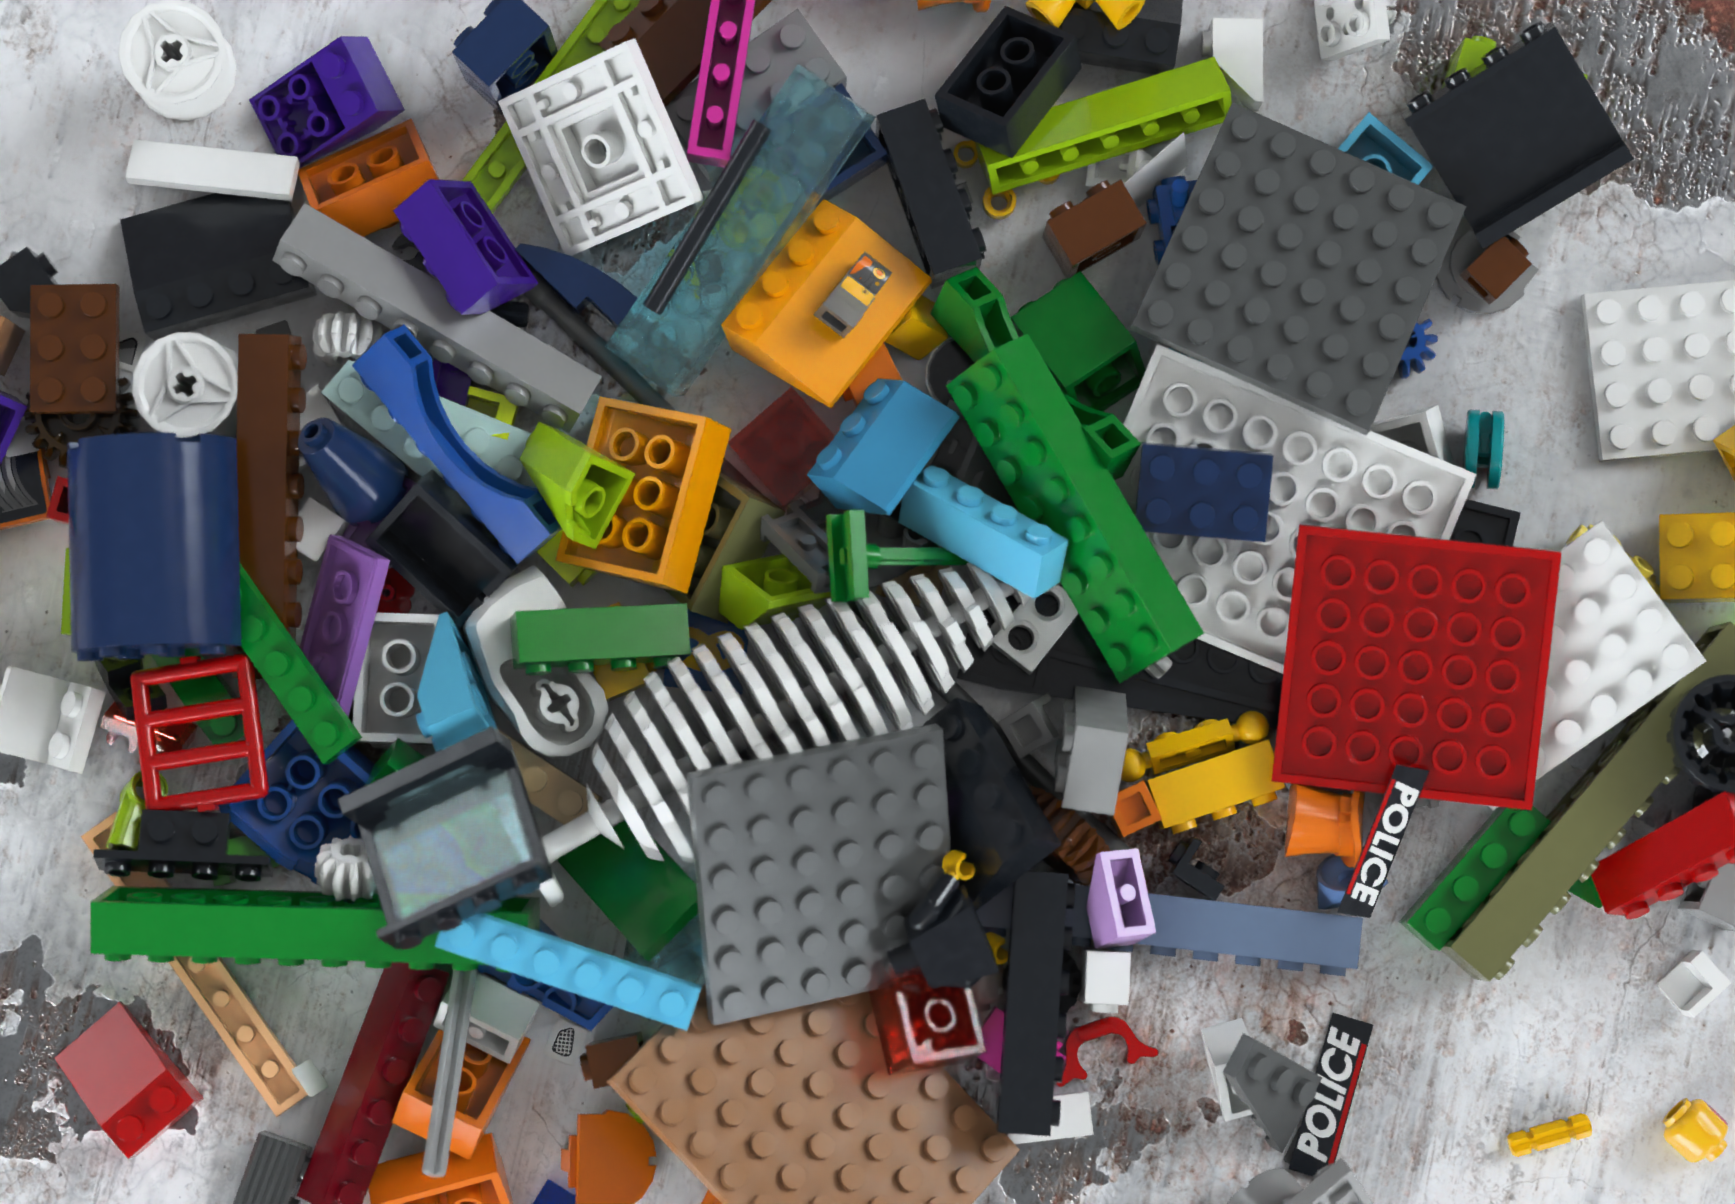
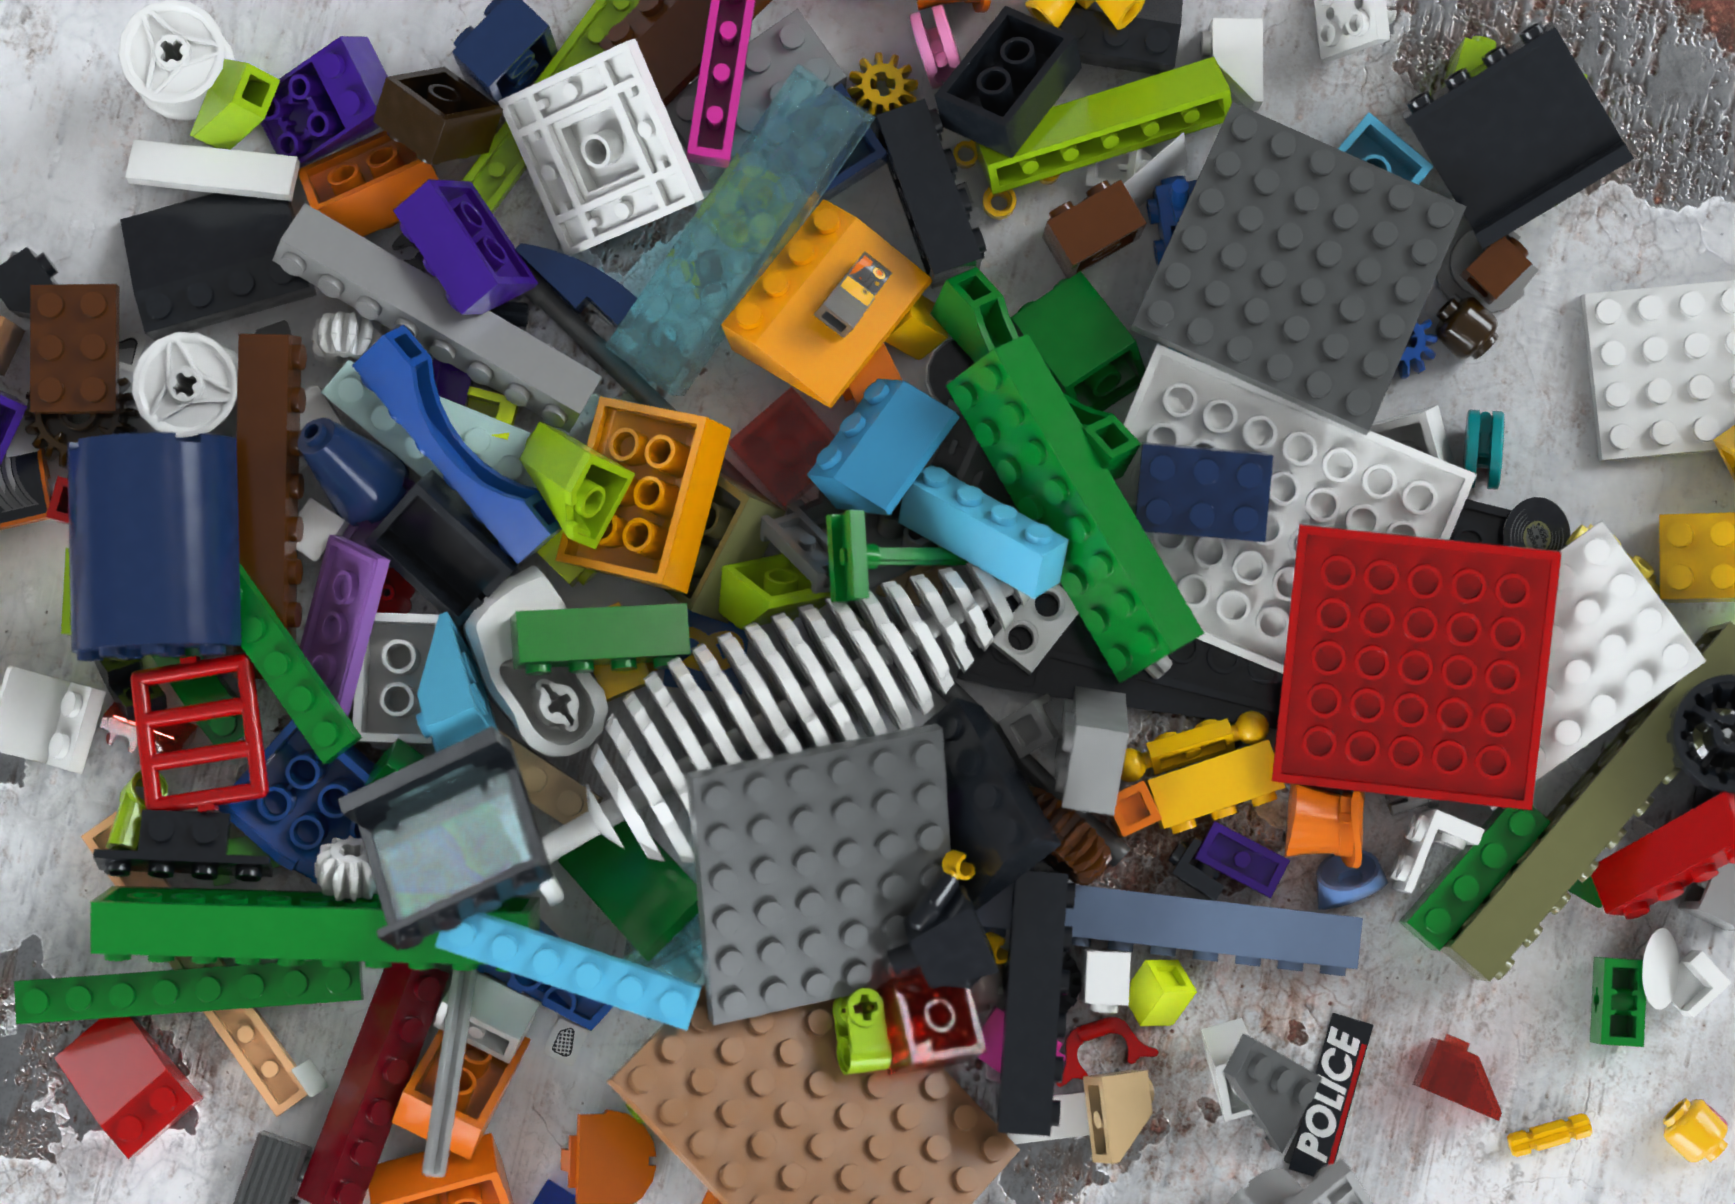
reddish brown brick [580,1031,644,1089] -> none
black piece [643,119,772,315] -> none
lavender slope [1086,848,1156,949] -> none
sticker [1337,765,1429,918] -> none
none -> green plate [14,960,364,1024]
none -> lime slope [189,59,280,150]
none -> dark brown brick [373,67,503,165]
none -> lime piece [833,988,892,1075]
none -> yellow gear [847,52,918,123]
none -> bright pink head [909,4,961,89]
none -> tan slope [1083,1070,1154,1164]
none -> neon yellow panel [1128,959,1197,1026]
none -> dark purple plate [1193,821,1290,898]
none -> white bracket [1389,809,1485,893]
none -> clear red slope [1412,1034,1502,1121]
none -> dark brown head [1435,297,1499,359]
none -> black sticker [1503,497,1571,551]
none -> green brick [1590,957,1646,1047]
none -> white sticker [1642,928,1679,1010]

